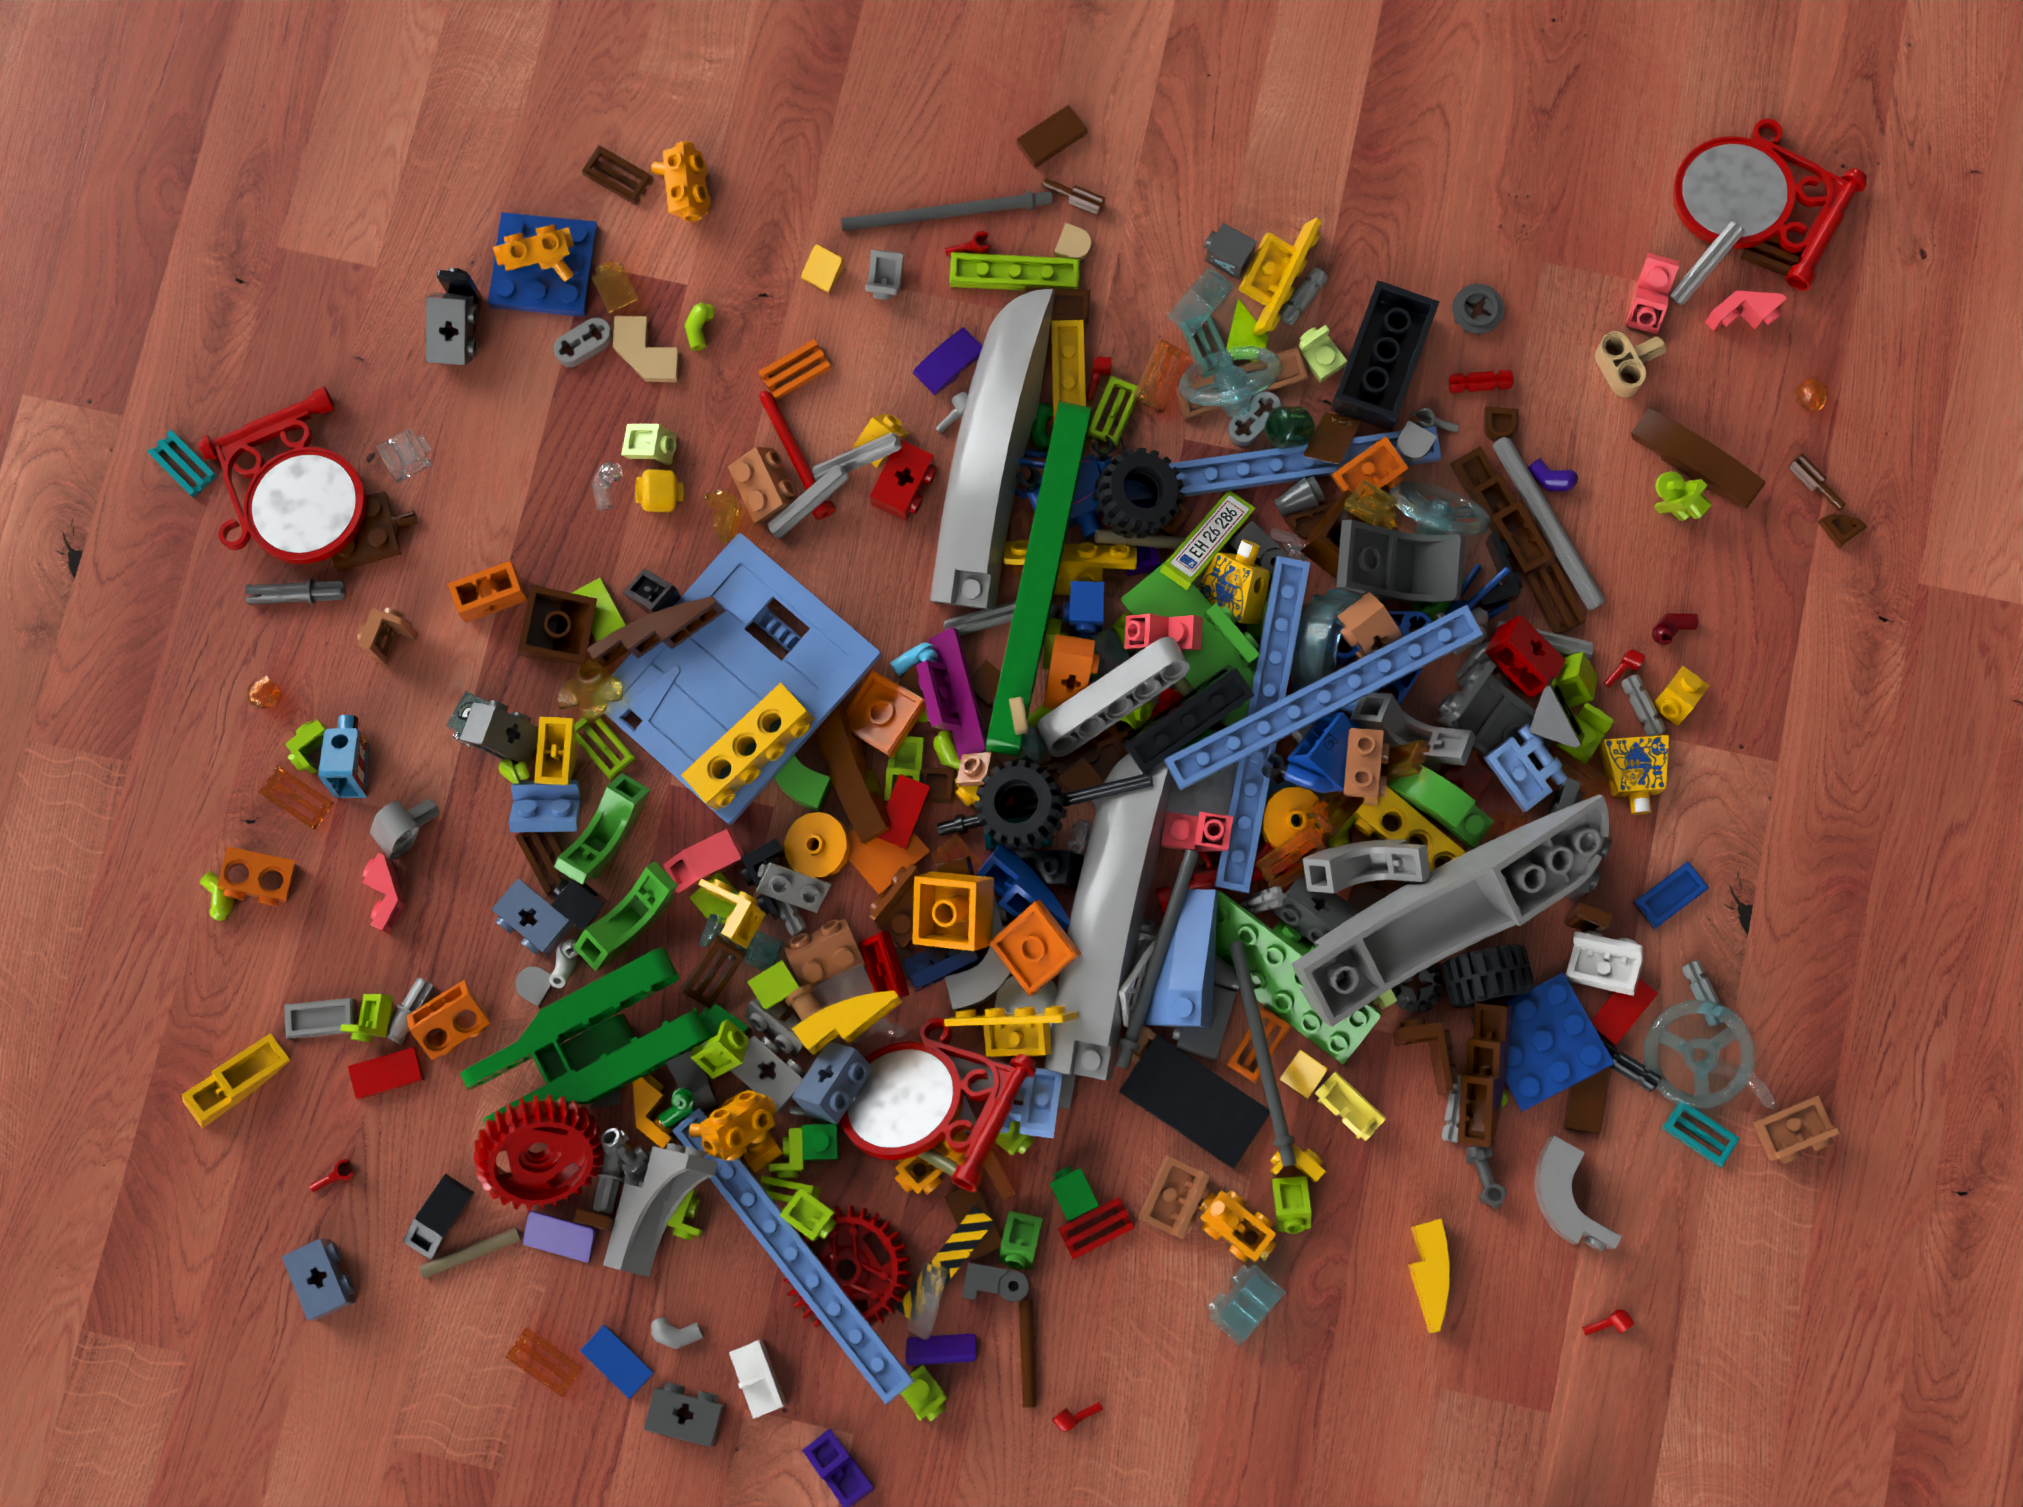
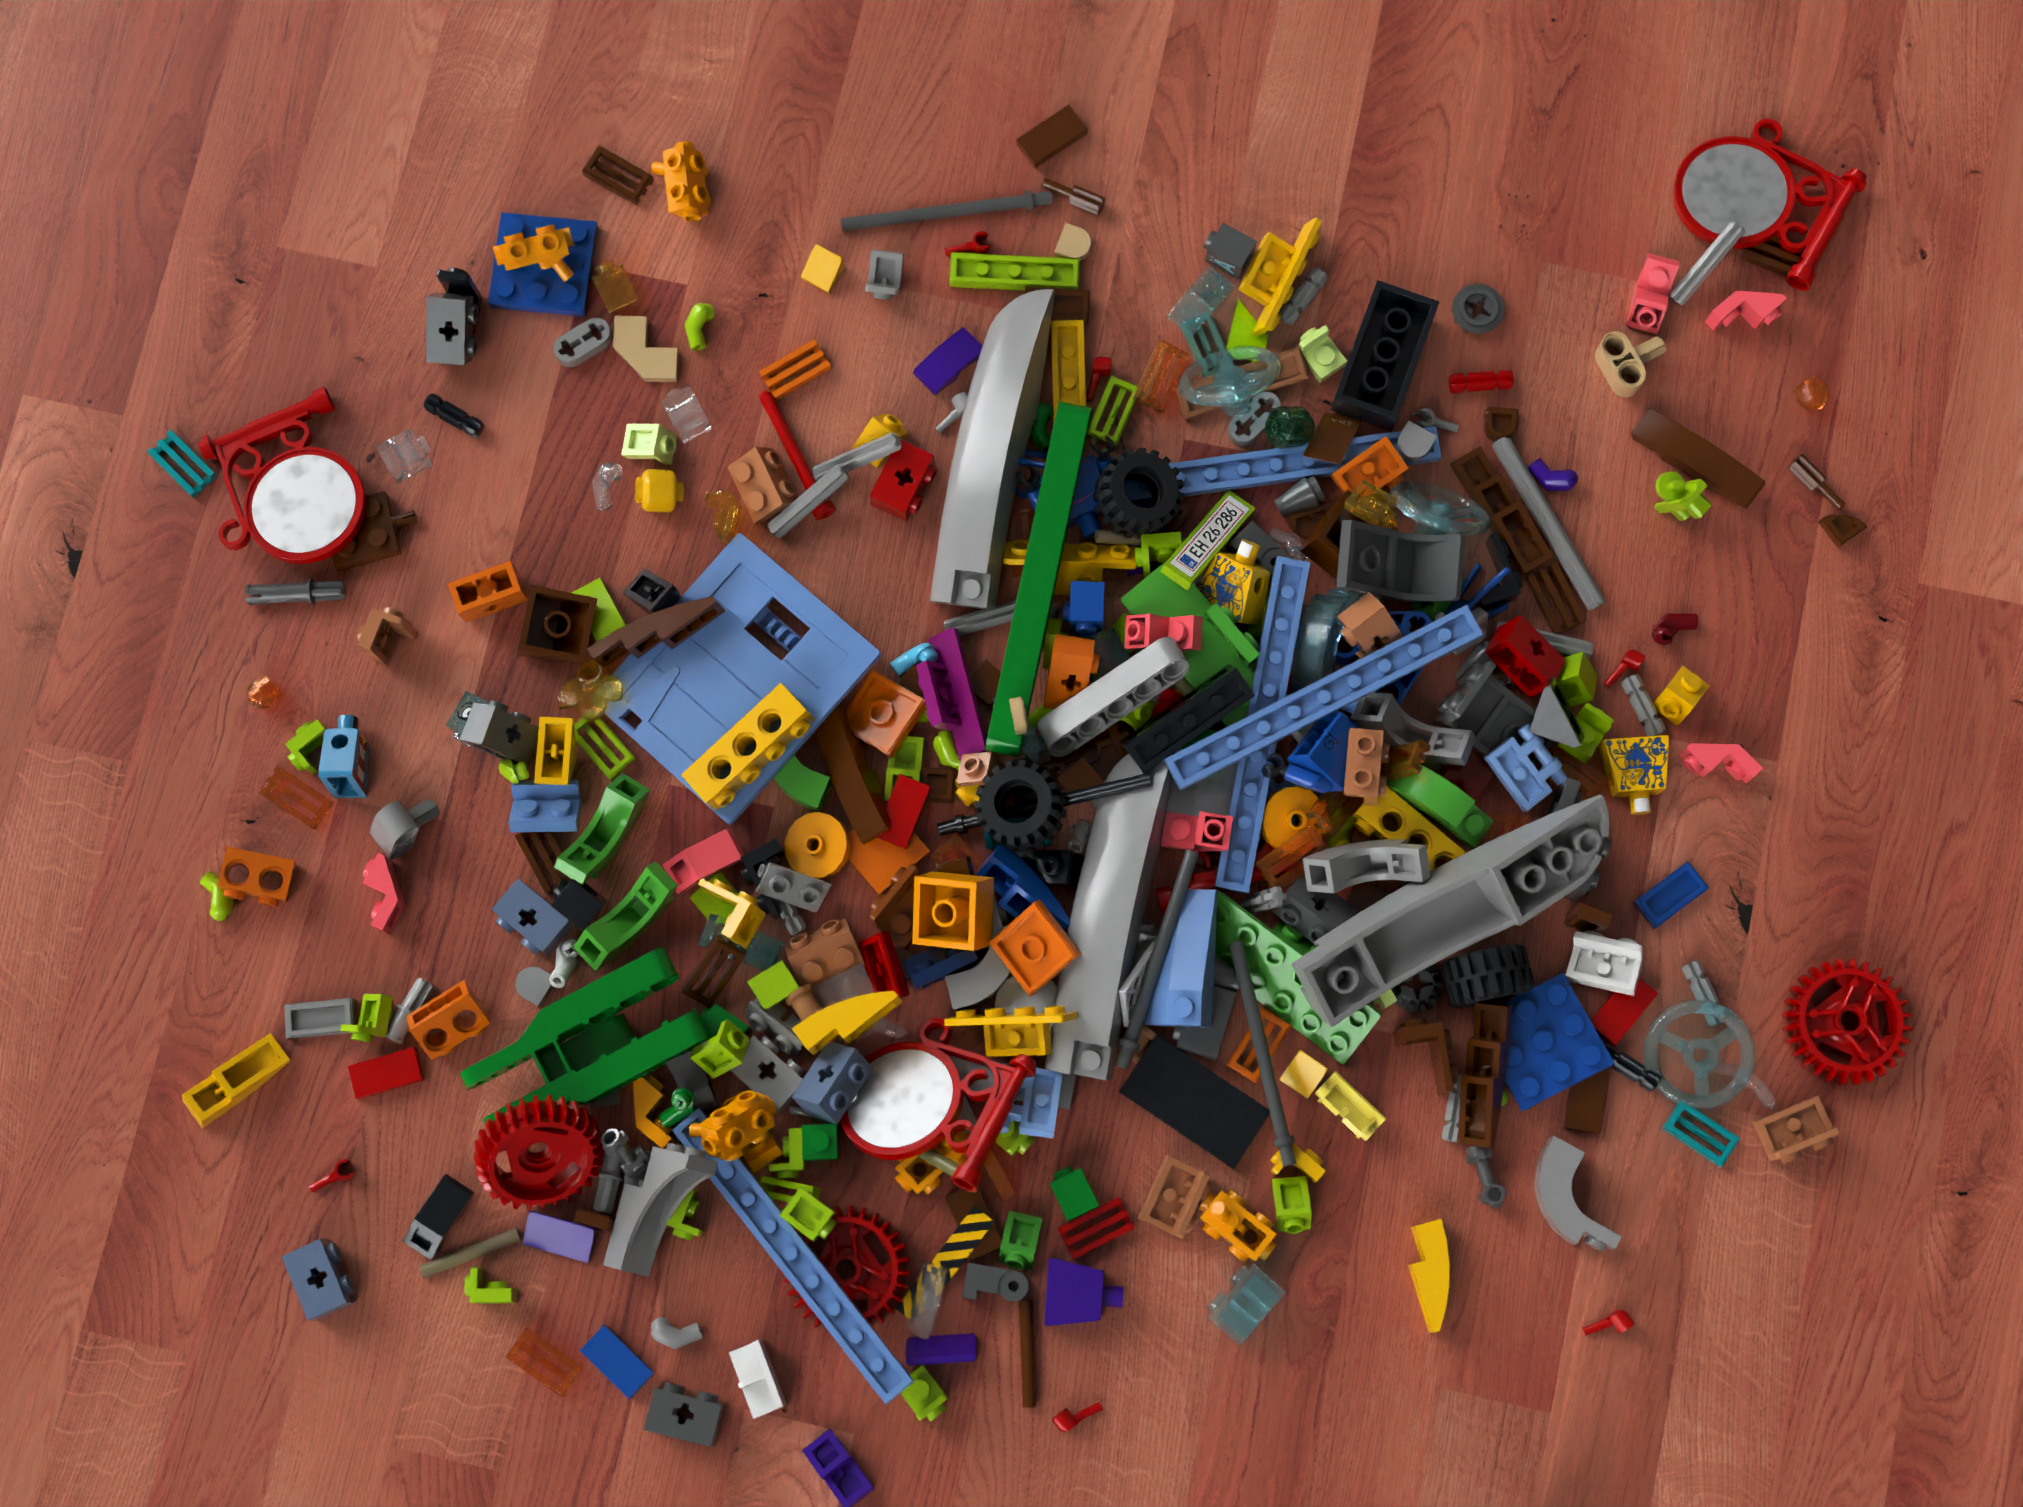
none -> black axle [423,393,484,438]
none -> lime bracket [464,1267,518,1304]
none -> clear brick [661,386,712,444]
none -> dark purple torso [1044,1258,1124,1326]
none -> lime bracket [1135,532,1182,578]
none -> coral slope [1679,743,1763,783]
none -> red gear [1781,958,1914,1085]

